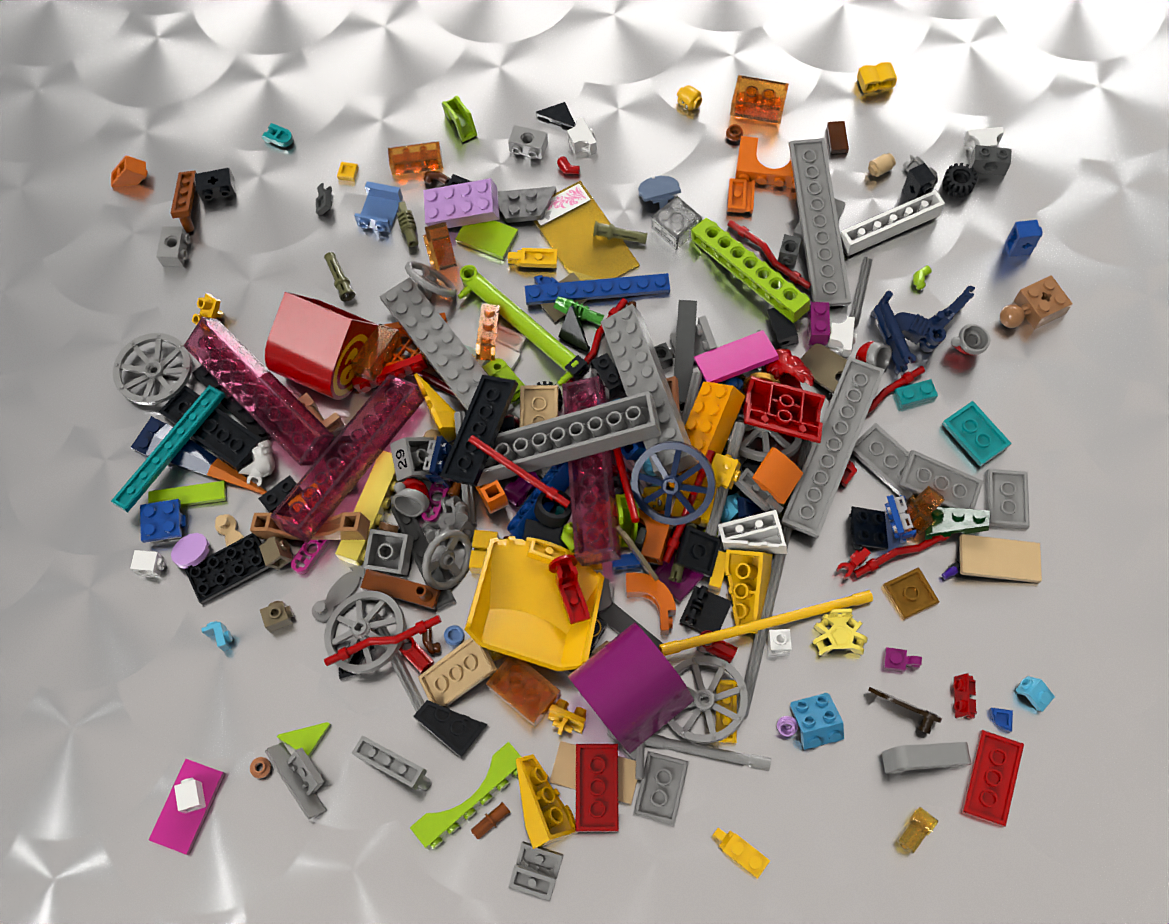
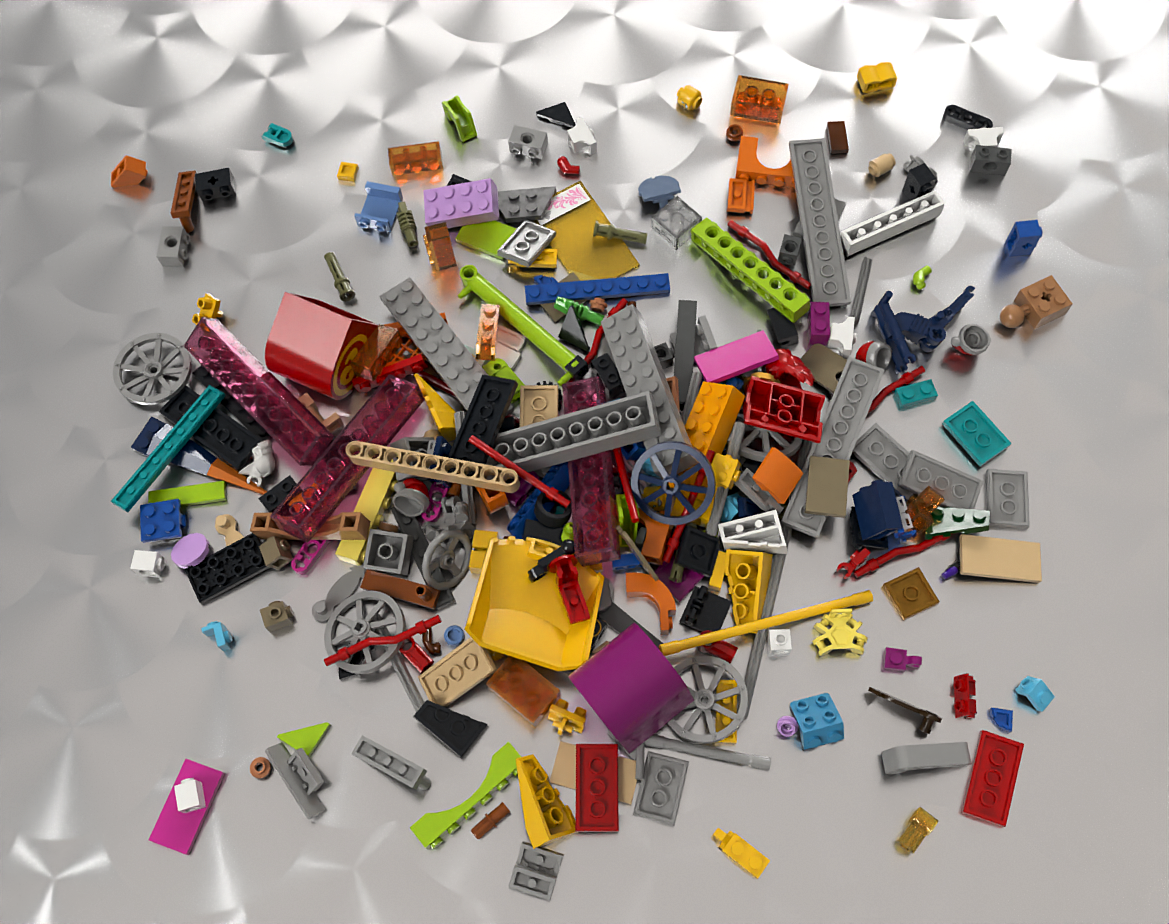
dark grey plate [316,183,332,215] -> none
light grey piece [405,261,457,299] -> none
reddish brown arm [423,171,450,185] -> none
black tyre [942,163,978,198] -> none
none -> tan beam [345,441,520,493]
none -> light grey tile [498,219,556,268]
none -> black piece [528,539,577,583]
none -> nougat plate [589,298,607,312]
none -> dark tan tile [805,456,850,518]
none -> dark blue brick [852,479,903,540]
none -> black beam [943,104,993,130]

